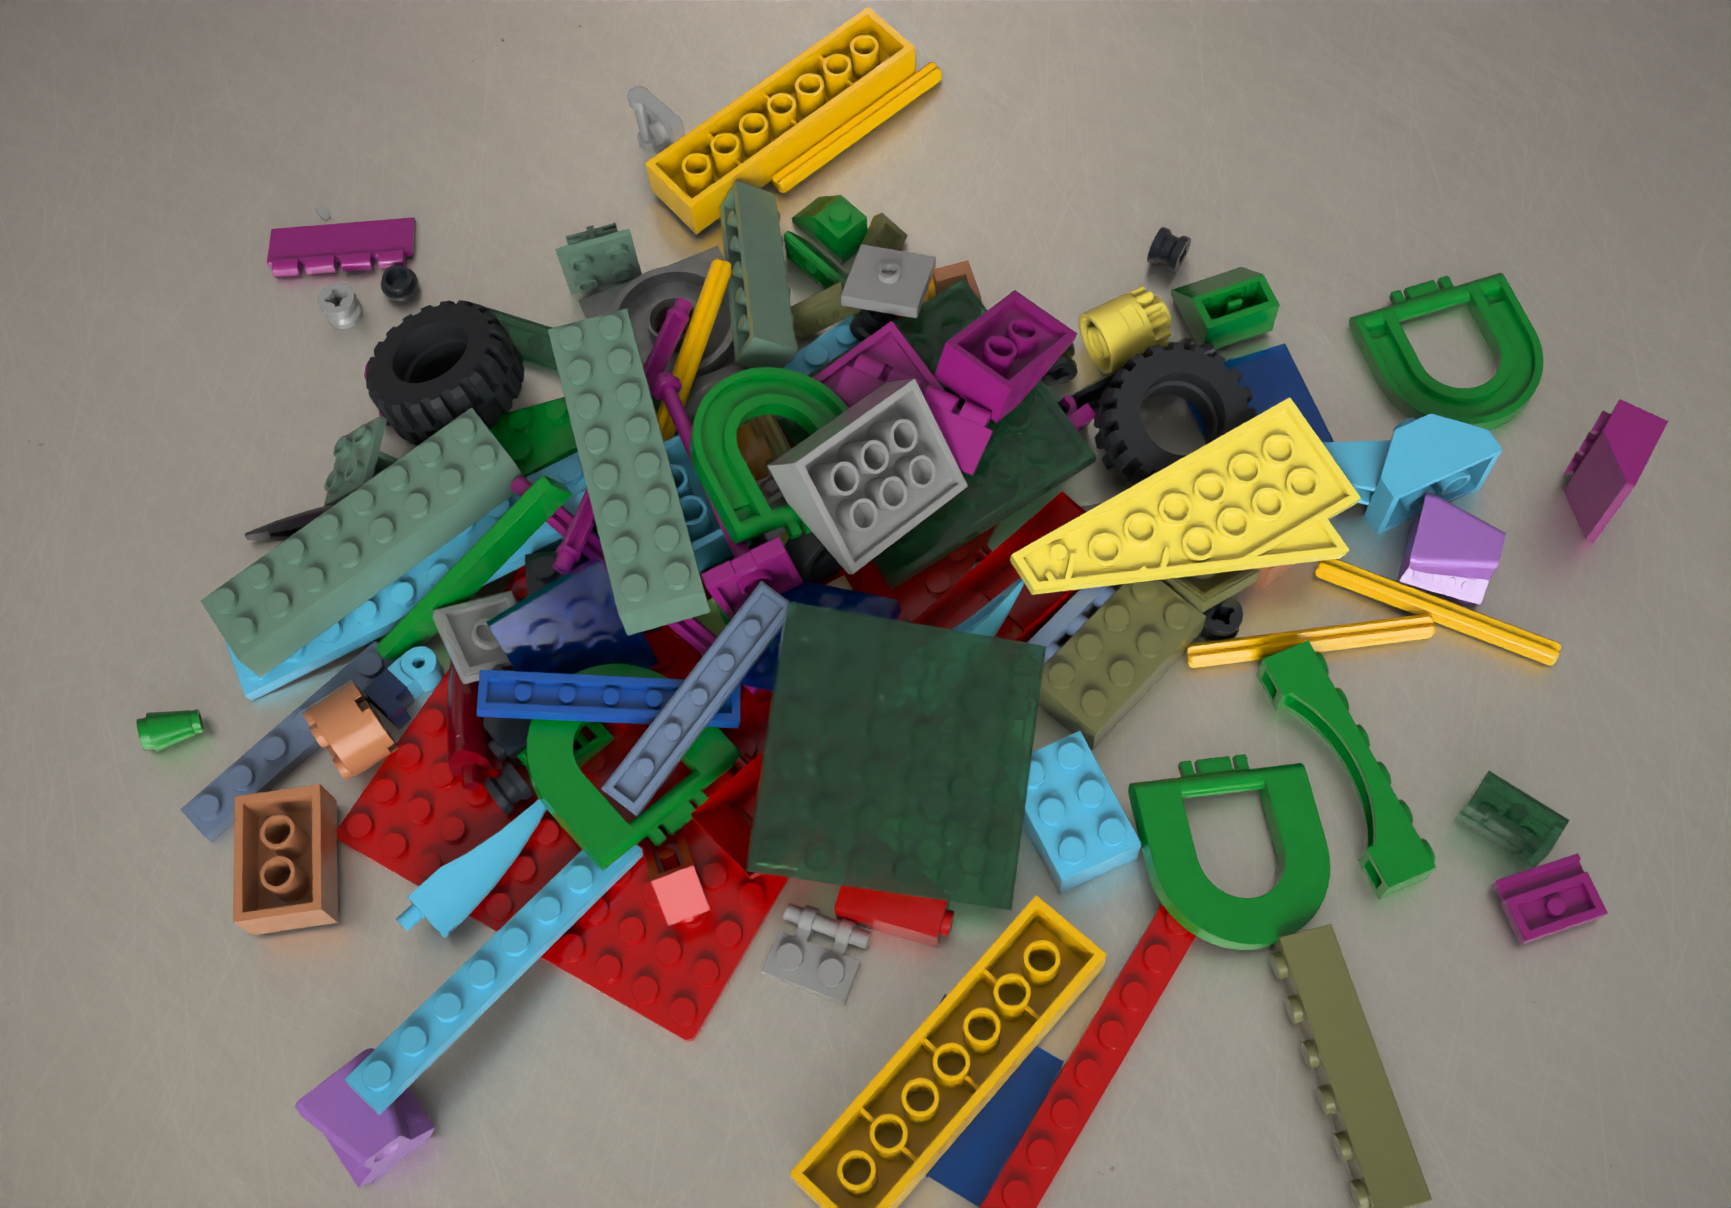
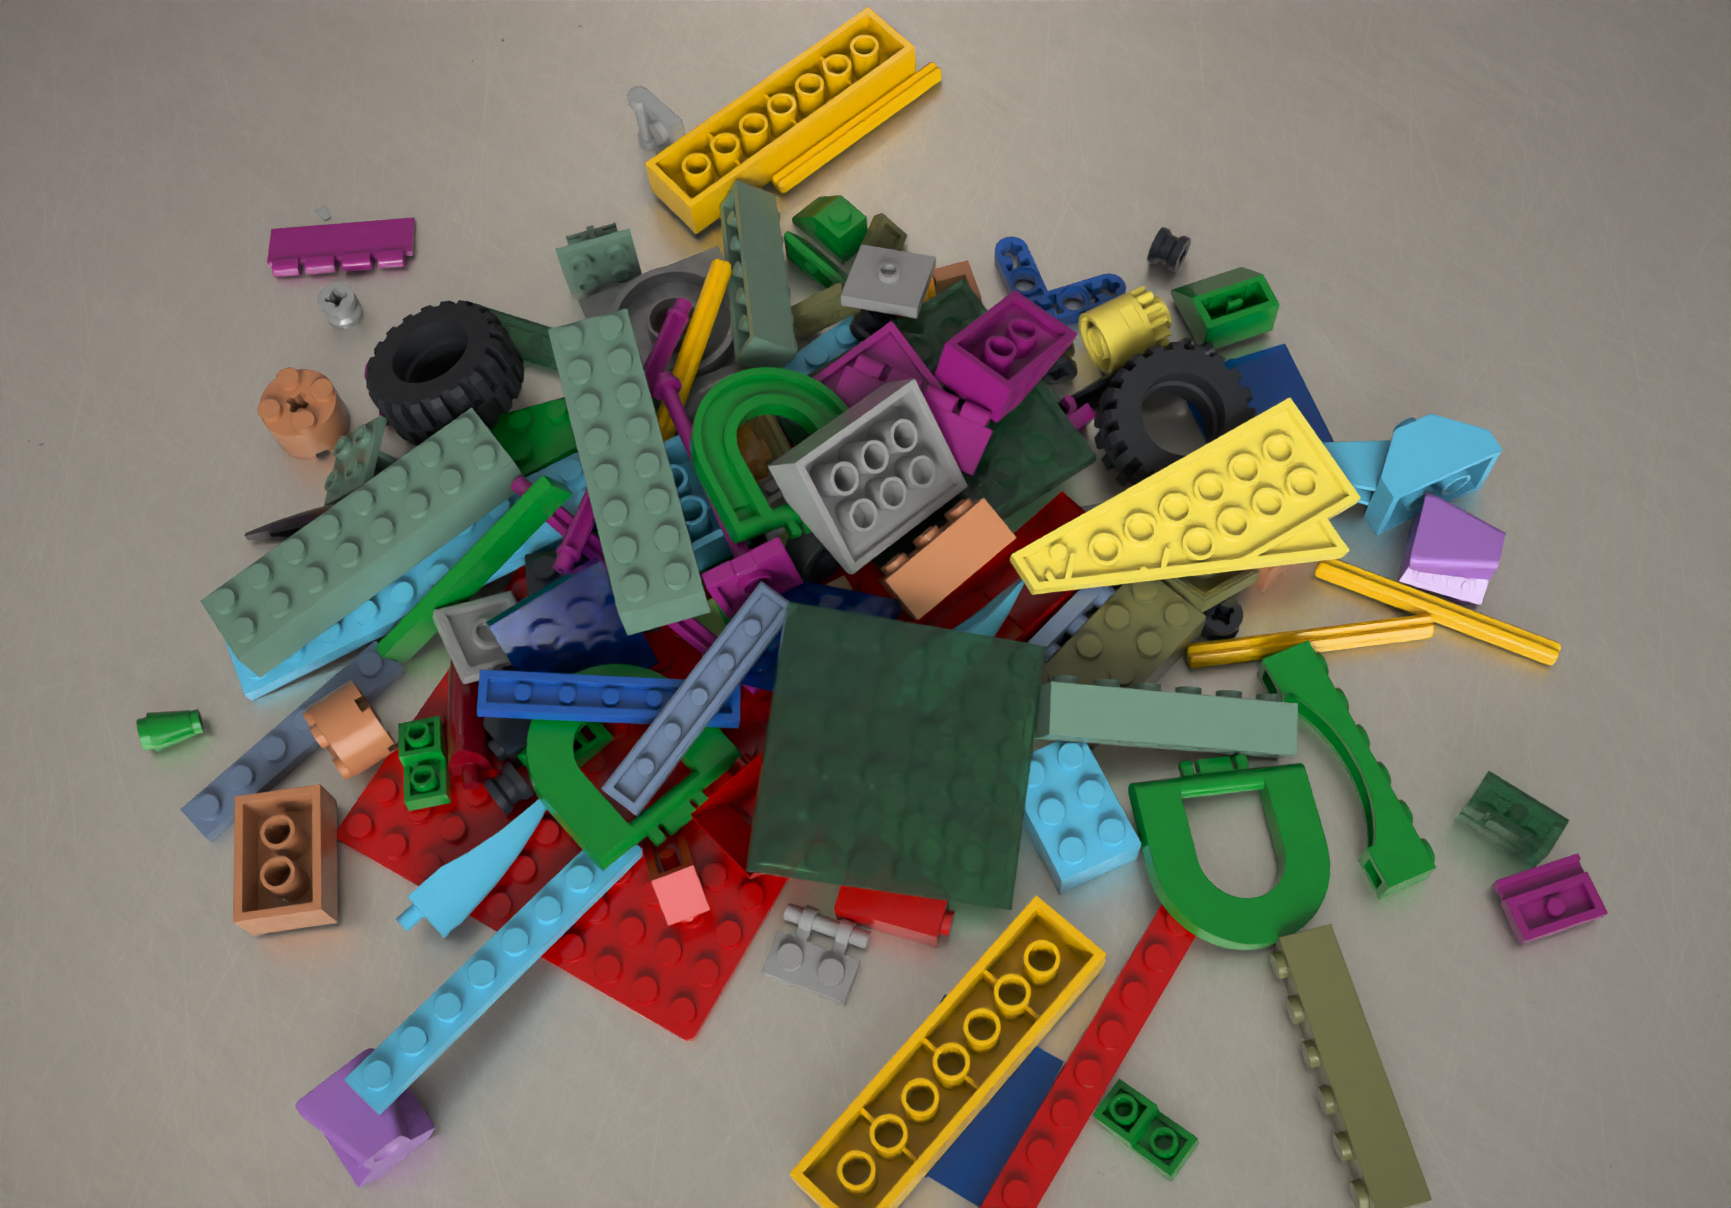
leg [363,646,444,730] -> none
black plate [381,265,419,301] -> none
green piece [1349,273,1543,430] -> none
magenta slope [1564,399,1668,543] -> none
none -> nougat brick [257,367,350,459]
none -> green slope [398,716,451,811]
none -> nougat brick [877,498,1017,620]
none -> blue beam [994,236,1126,326]
none -> sand green brick [1035,675,1298,758]
none -> green slope [1092,1078,1199,1181]

